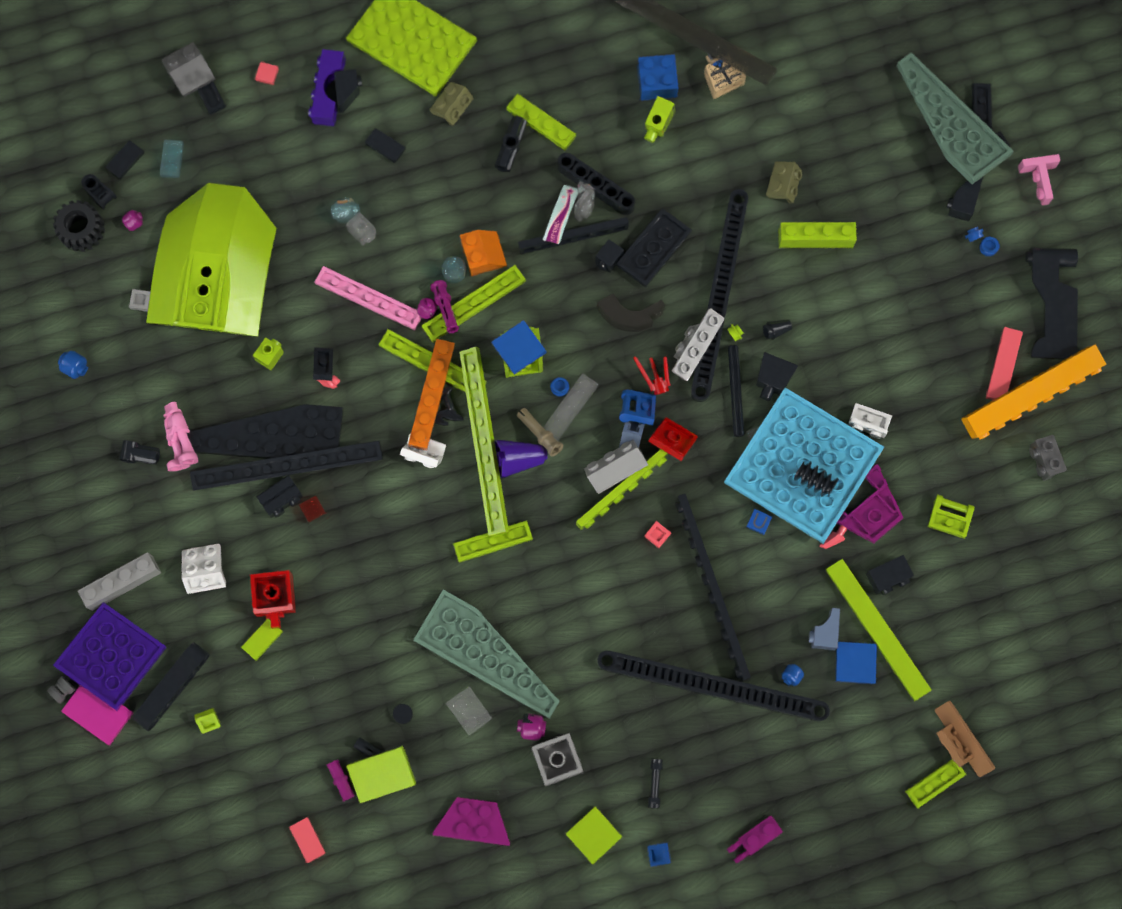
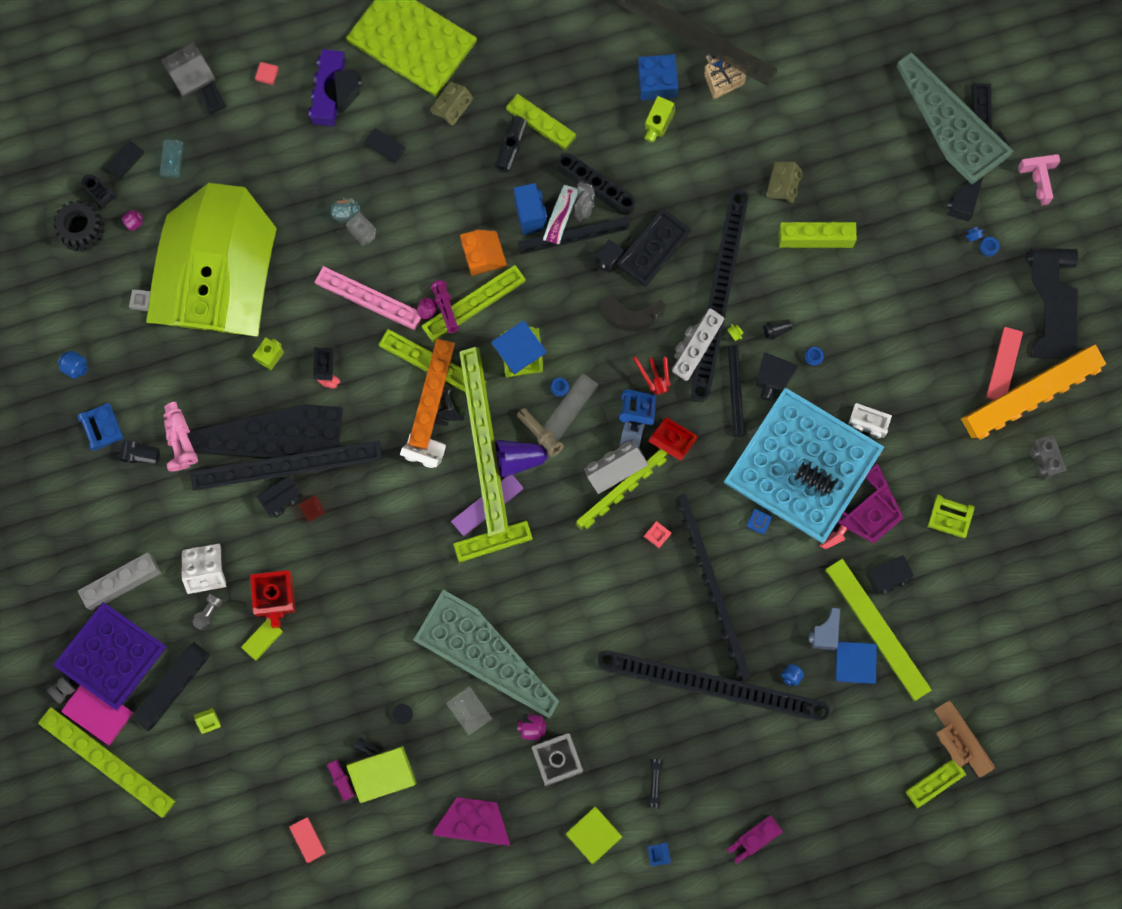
clear light blue head [442,256,466,283] -> none
none -> lime plate [38,707,176,818]
none -> blue plate [77,403,124,451]
none -> flat silver leg [193,594,223,631]
none -> medium lavender tile [451,475,523,537]
none -> blue brick [514,183,547,235]
none -> blue plate [805,347,824,366]

